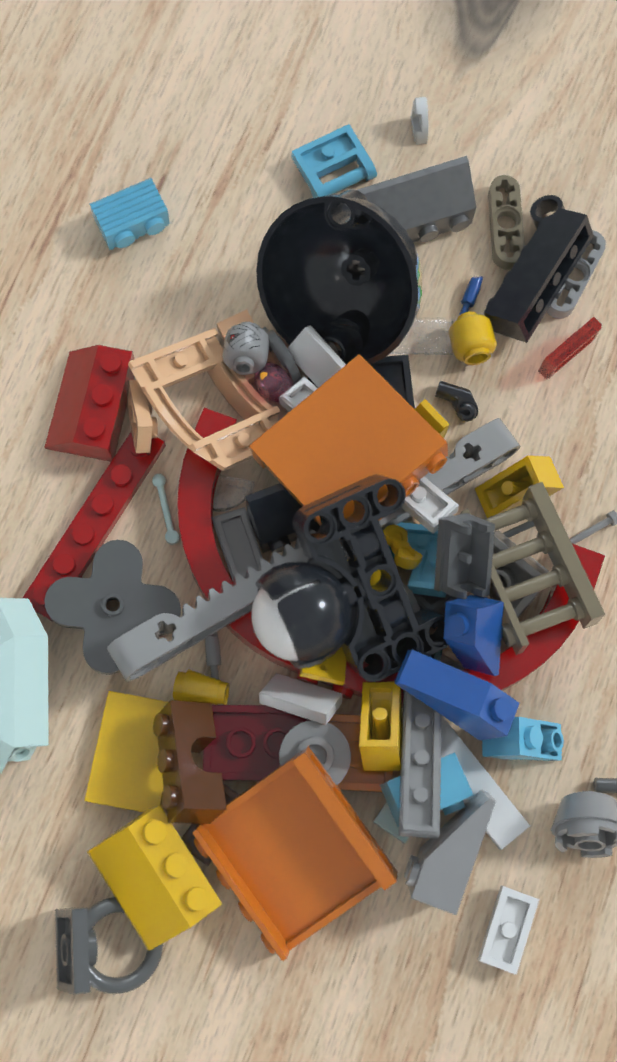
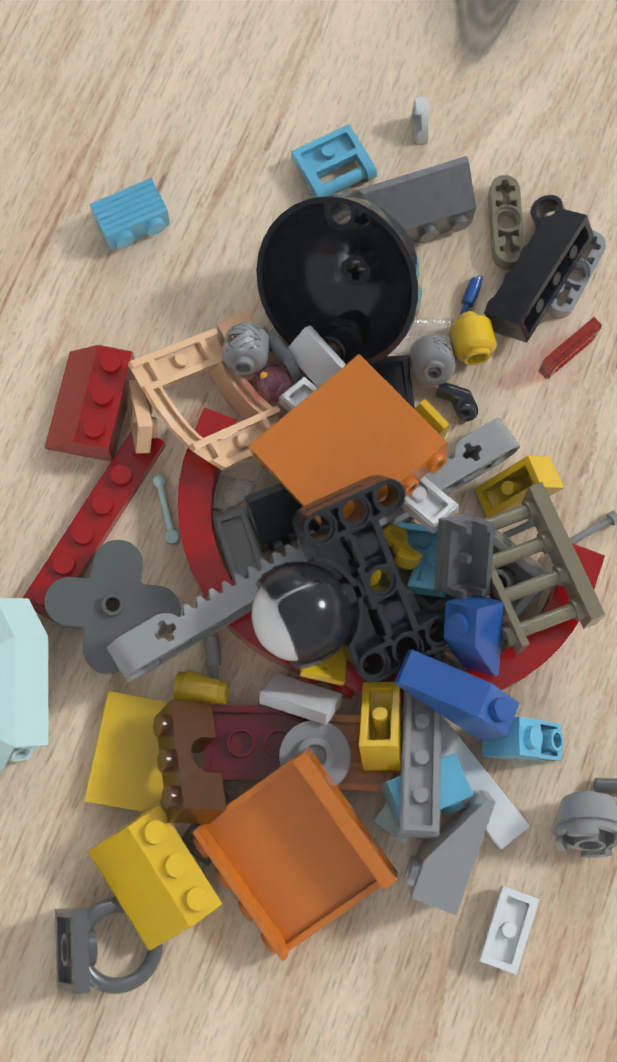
none -> light grey head [409,335,456,386]

